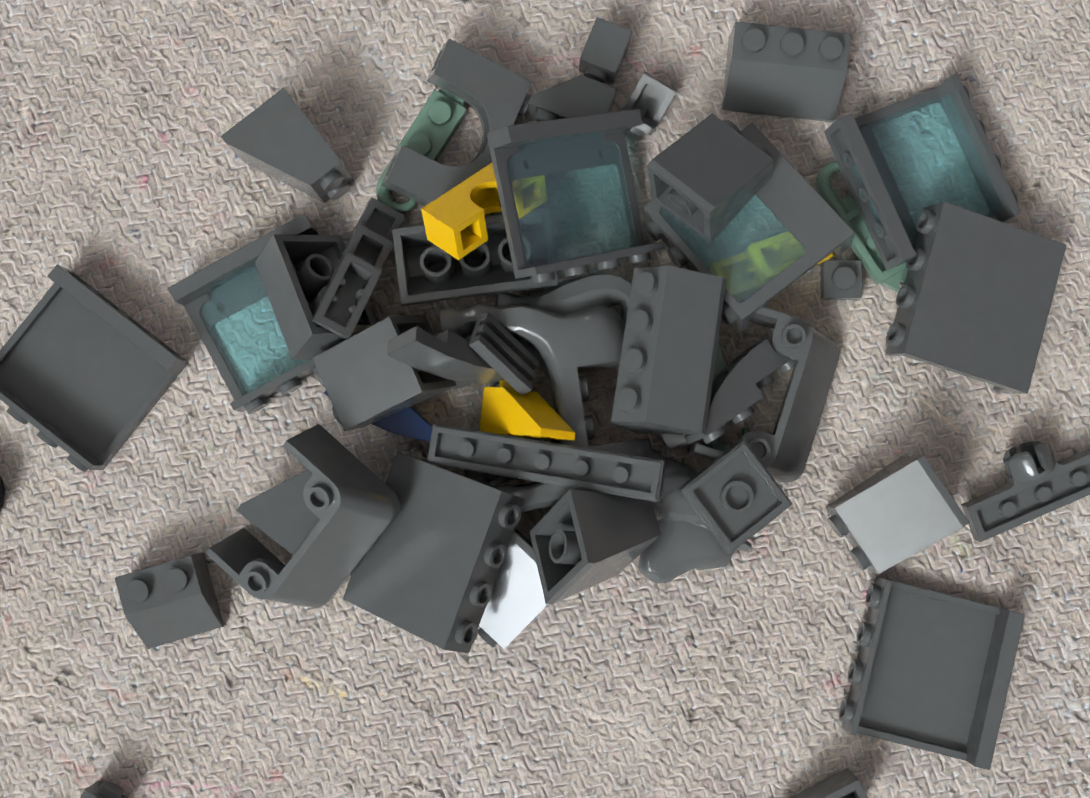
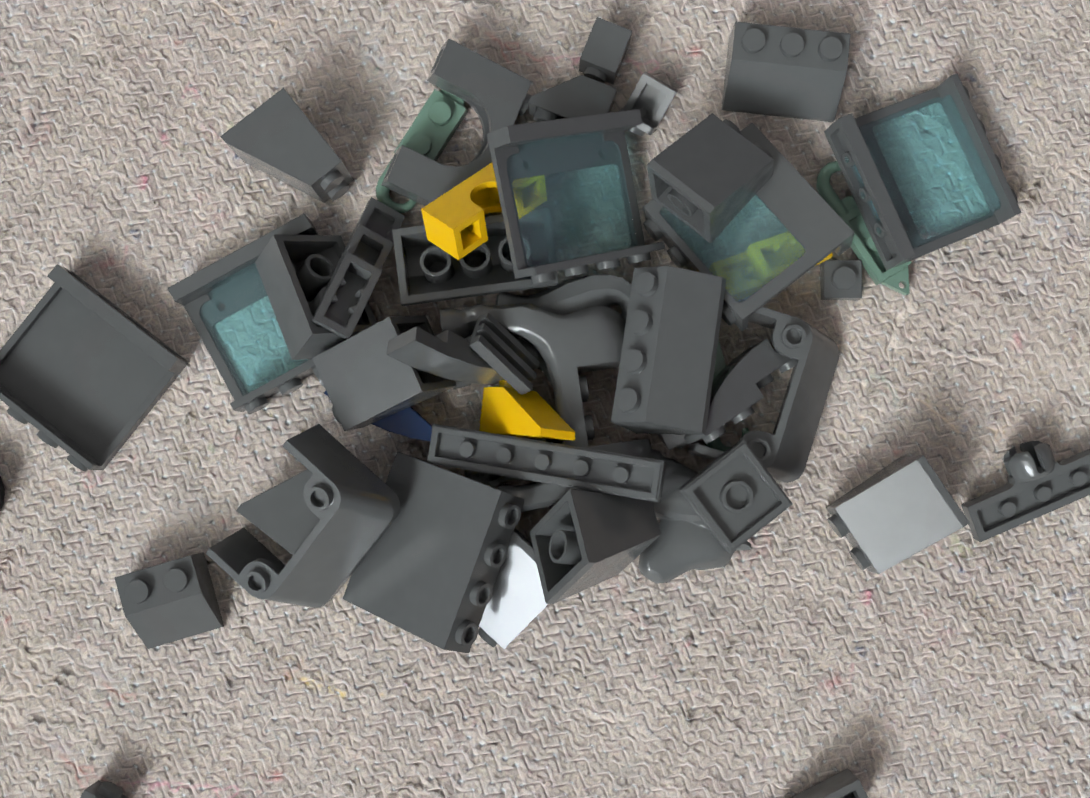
dark grey panel [839,577,1025,770] -> none
dark grey panel [885,201,1066,394] -> none

